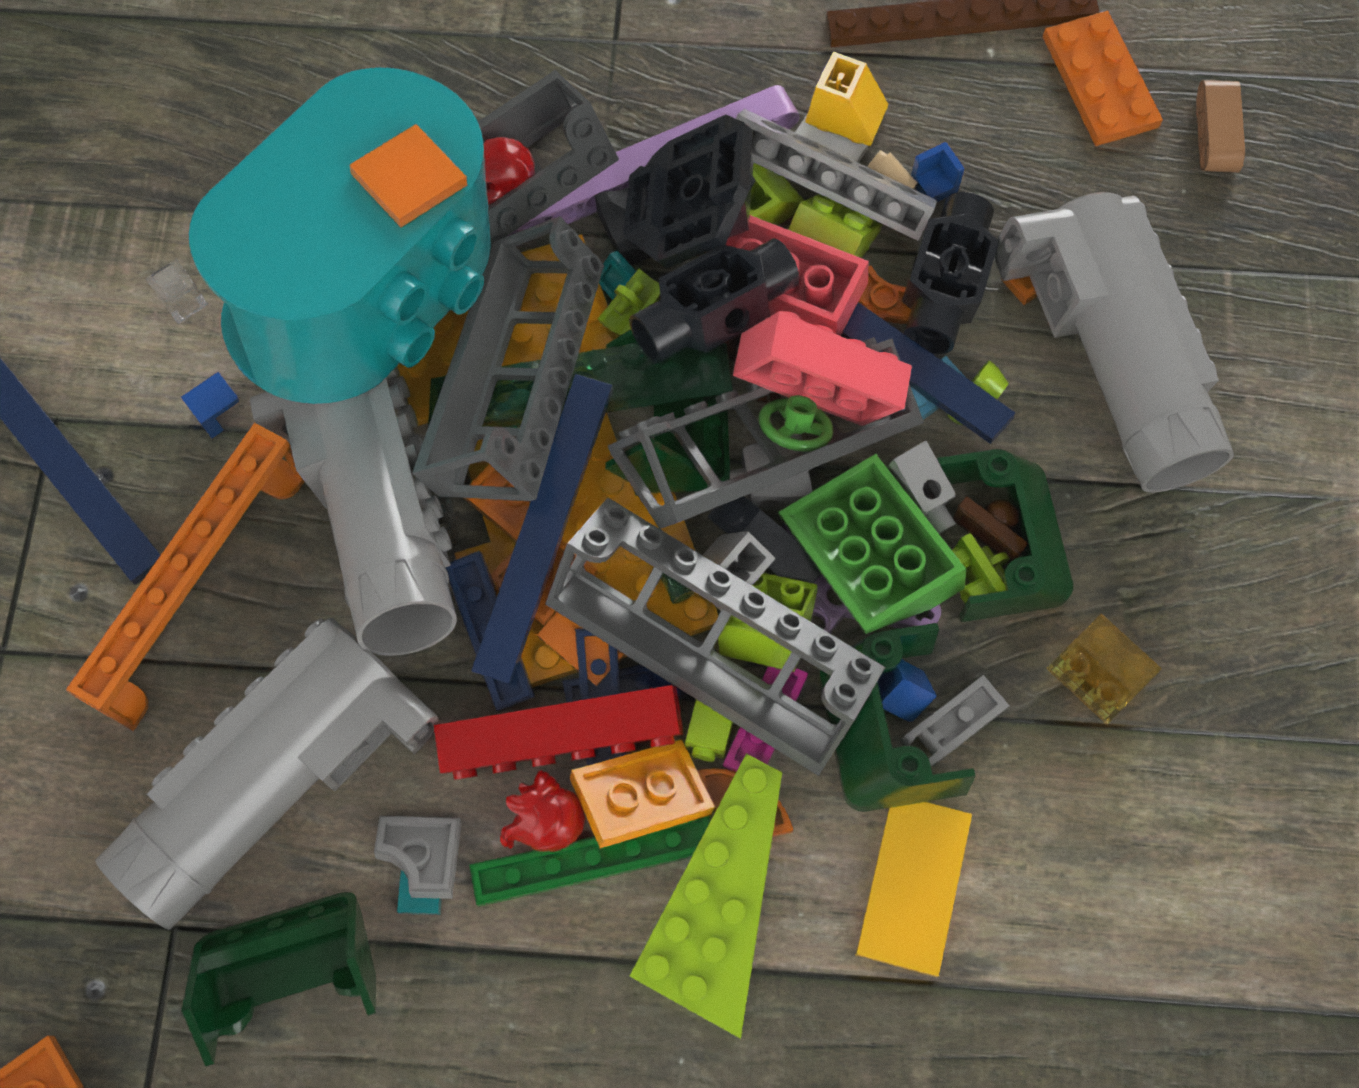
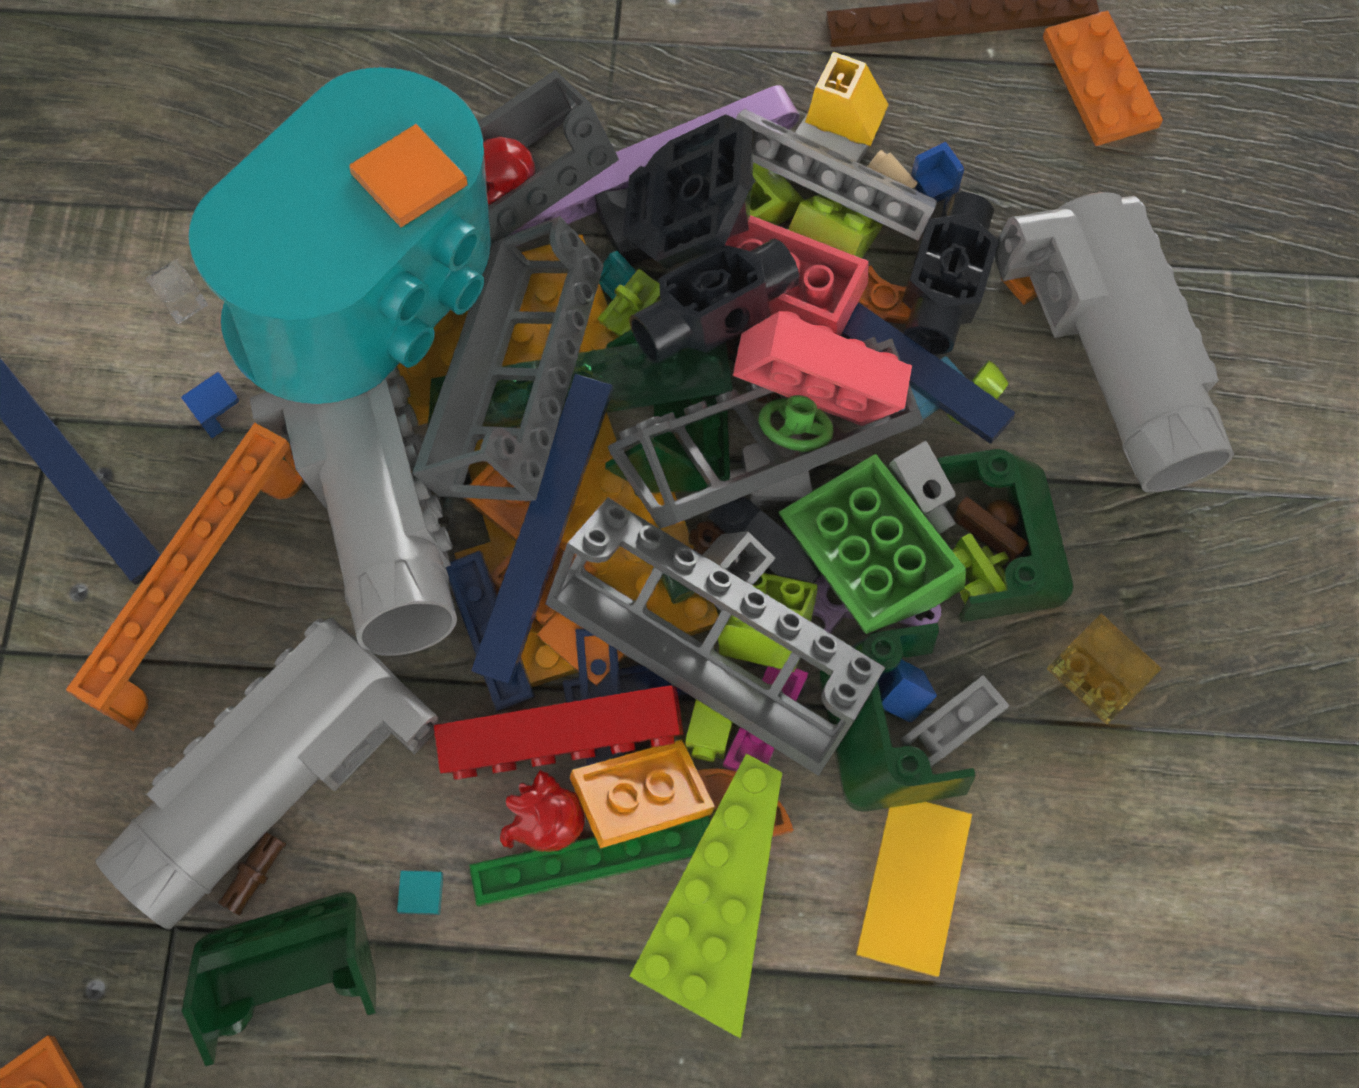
light grey tile [374,816,462,899] -> none
medium nougat beam [1196,80,1245,173] -> none
none -> reddish brown pin [217,832,286,916]
none -> reddish brown plate [689,521,725,555]

